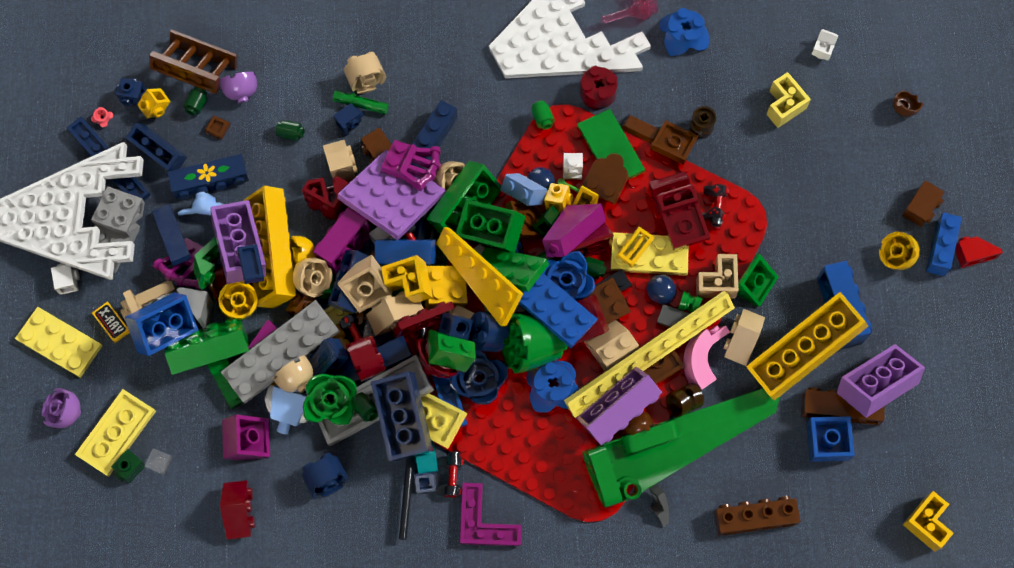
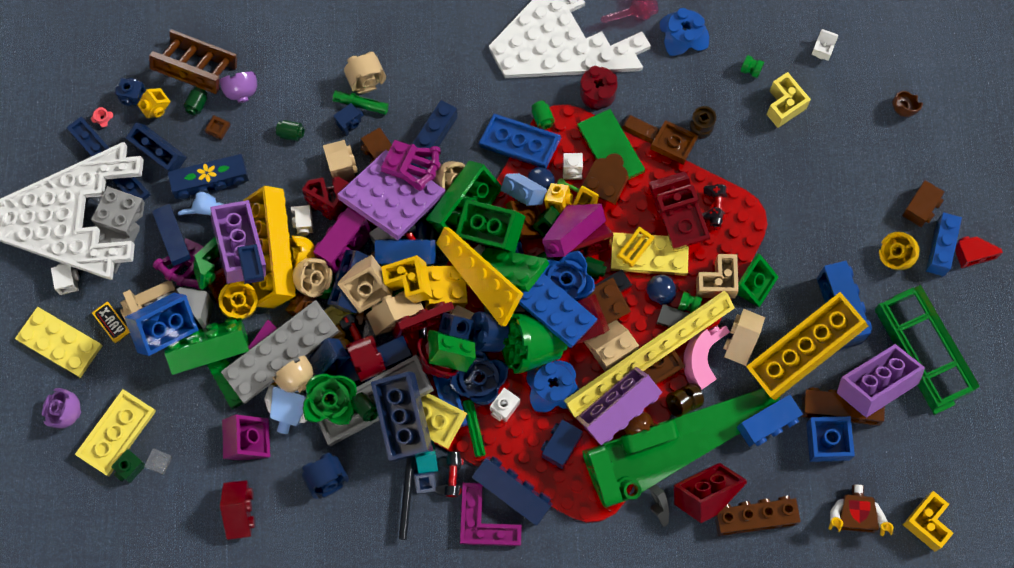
none -> white brick [291,205,313,236]
none -> green axle [463,400,485,458]
none -> dark blue brick [472,456,553,526]
none -> blue tile [478,114,561,168]
none -> white brick [490,388,520,422]
none -> dark blue brick [541,420,583,469]
none -> dark red slope [674,463,747,523]
none -> blue brick [737,395,803,447]
none -> green wheel [740,55,764,78]
none -> torso [828,485,894,536]
none -> green piece [875,284,980,415]

